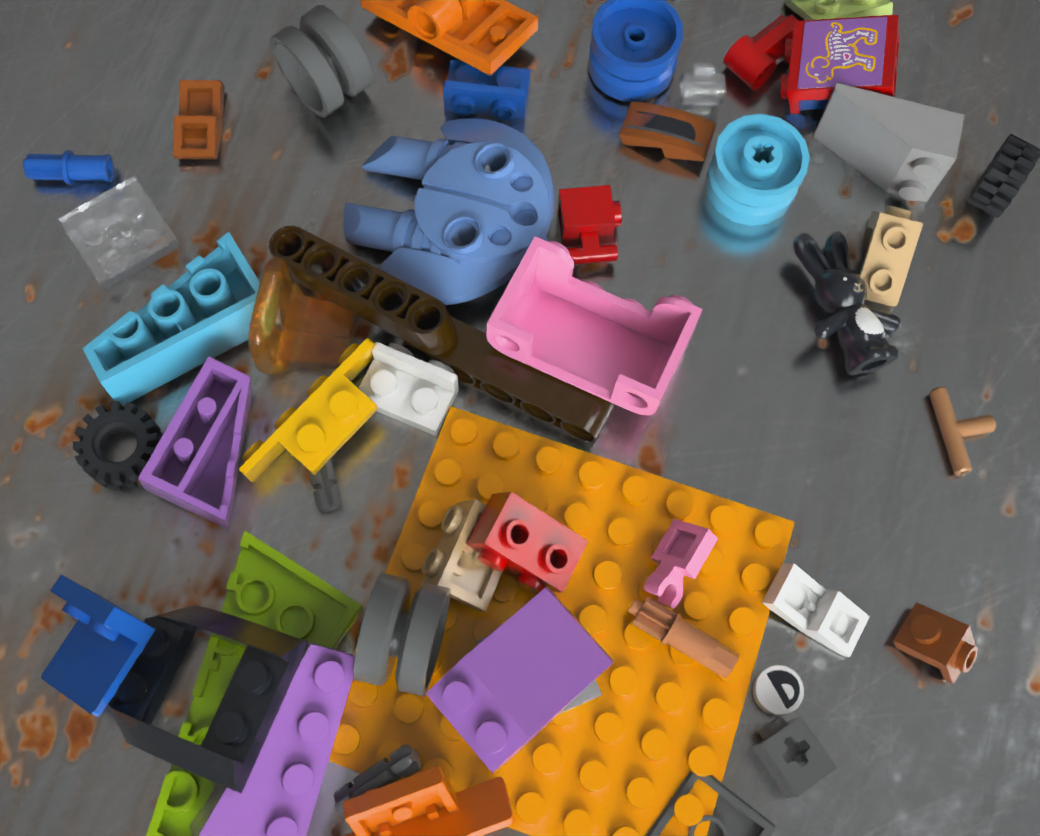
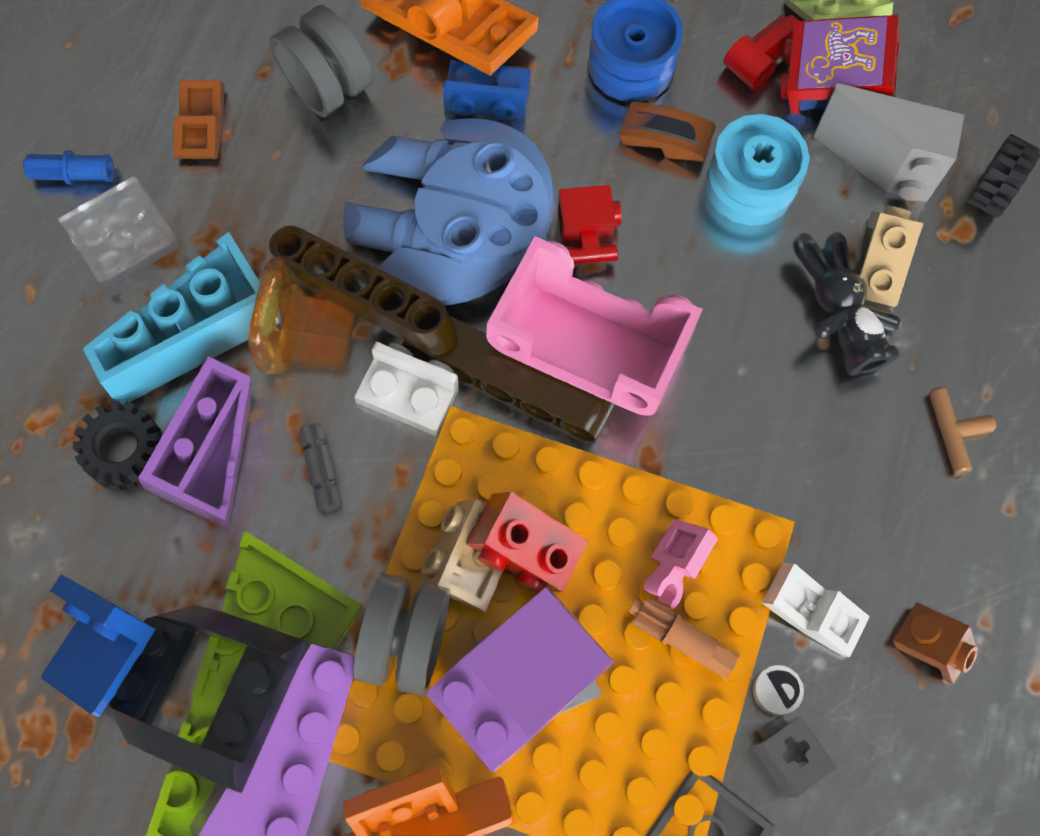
yellow bracket [239,338,378,482] -> none
dark grey axle [333,744,422,814] -> none
clear gear [679,63,726,116] -> none

